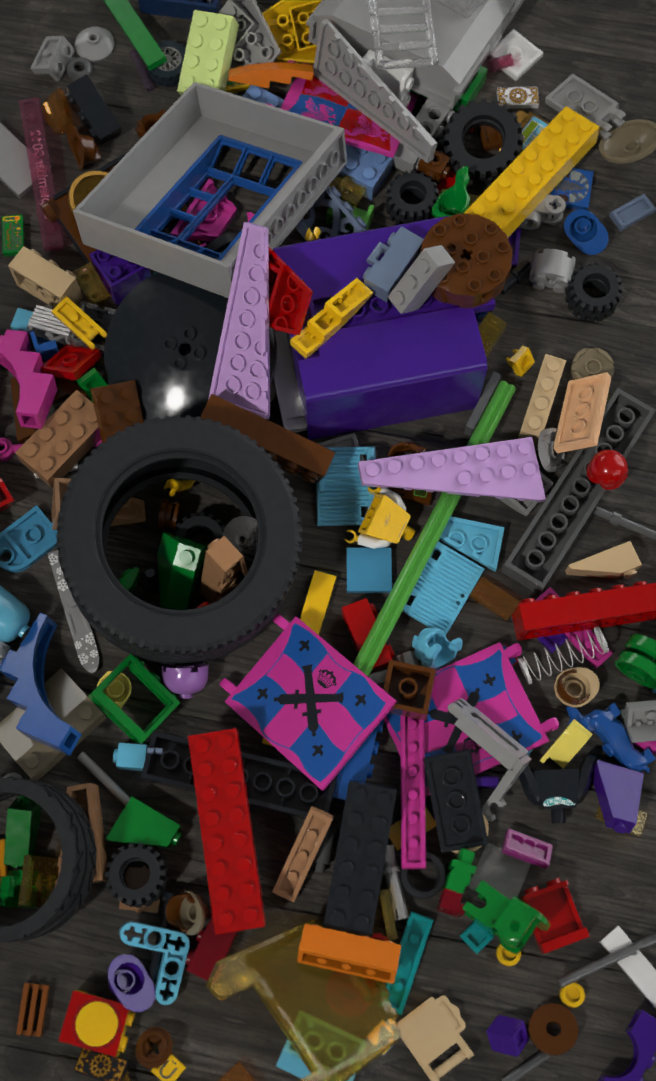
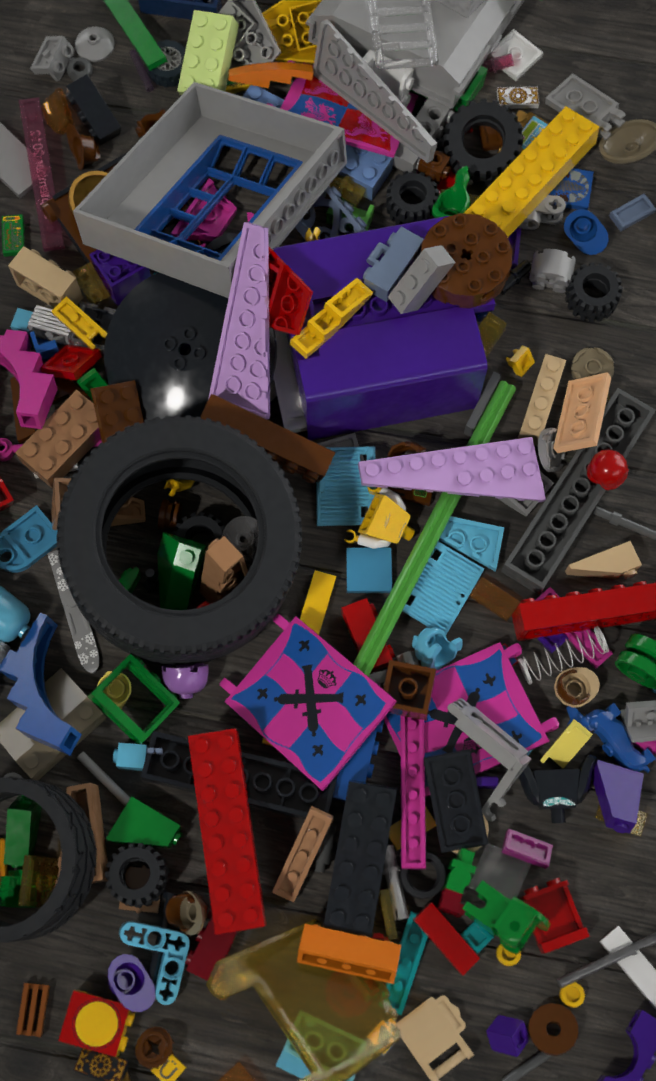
none -> red tile [413,902,480,976]

